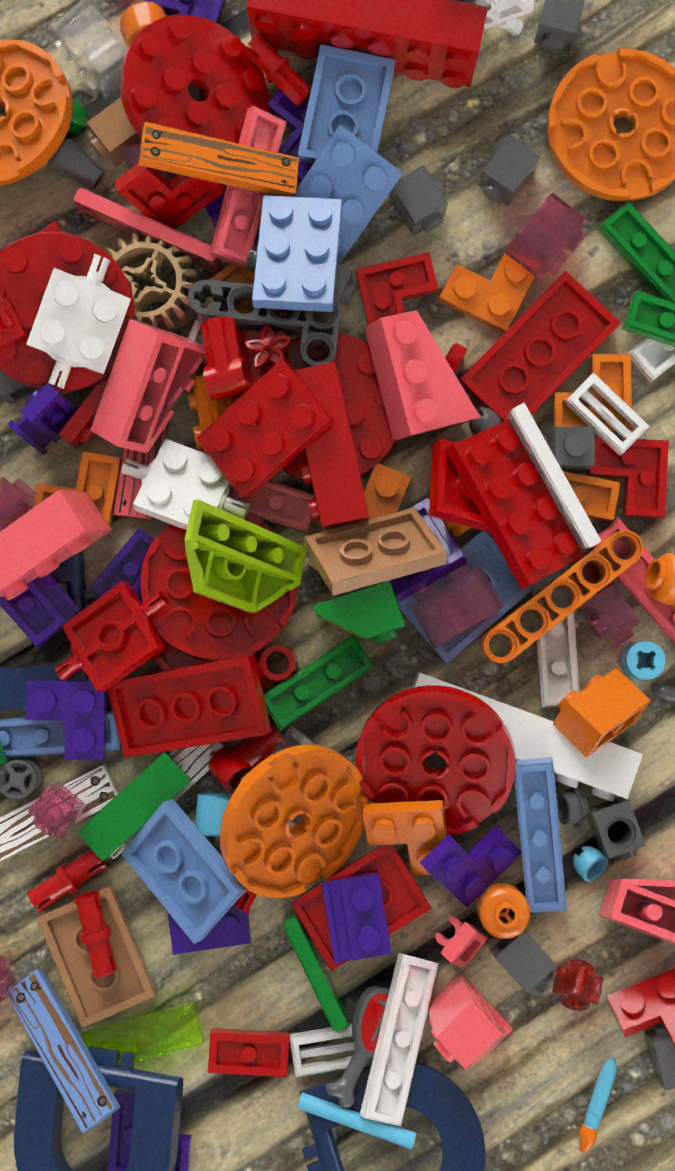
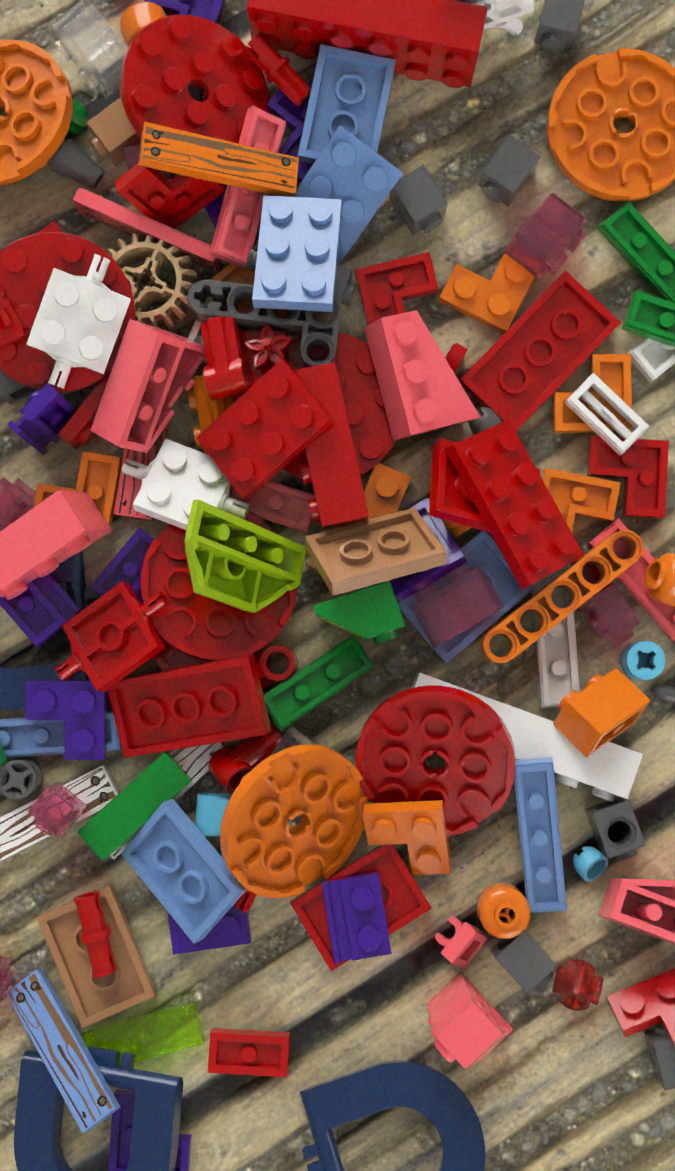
red pin [27,849,108,913] -> none
green tile [282,911,349,1032] -> none
white tile [290,1024,373,1078] -> none
medium azure bar [297,1092,417,1149] -> none
dark grey piece [325,986,390,1109] -> none
white tile [360,953,439,1126] -> none
dark purple plate [420,825,521,907] -> none
white tile [507,403,601,551] -> none
dark grey brick [547,426,595,473] -> none
dark grey plate [556,788,589,827] -> none
medium azure piece [579,1058,617,1153] -> none

